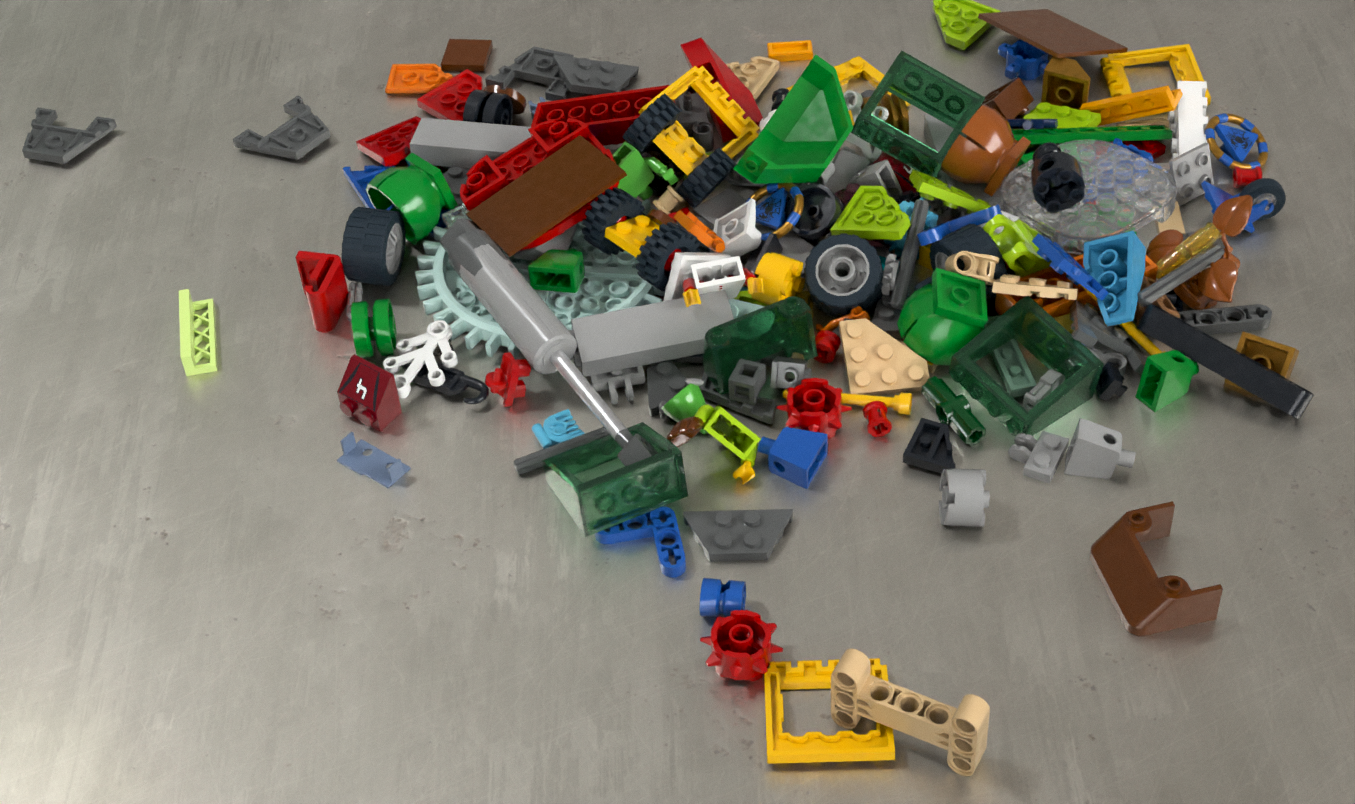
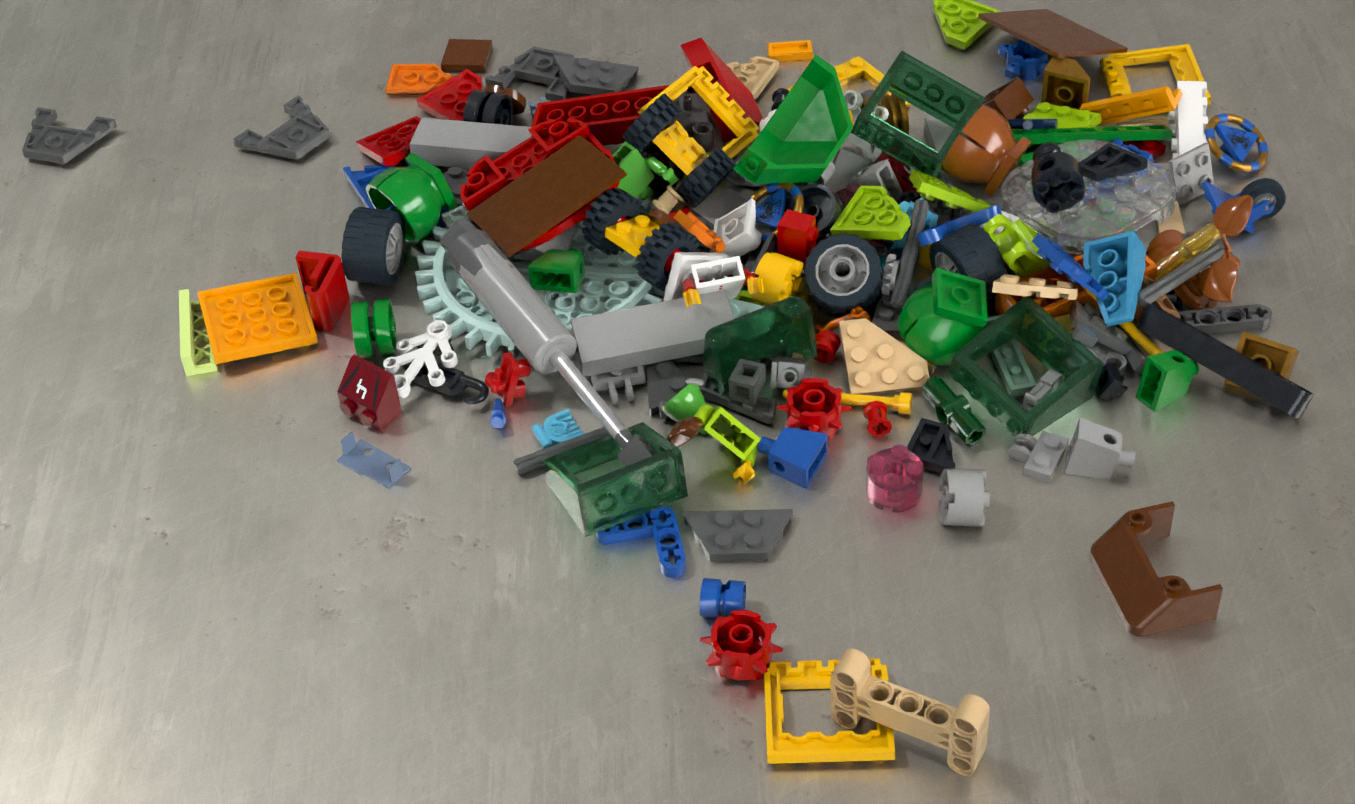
light grey axle [346,282,363,322] -> none
tan piece [945,251,1000,285] -> none
red bush [1233,166,1262,189] -> none
none -> light orange plate [197,272,318,364]
none -> blue bar [489,398,507,428]
none -> red brick [777,209,819,270]
none -> clear pink brick [866,445,924,512]
none -> black wing [1079,143,1148,182]

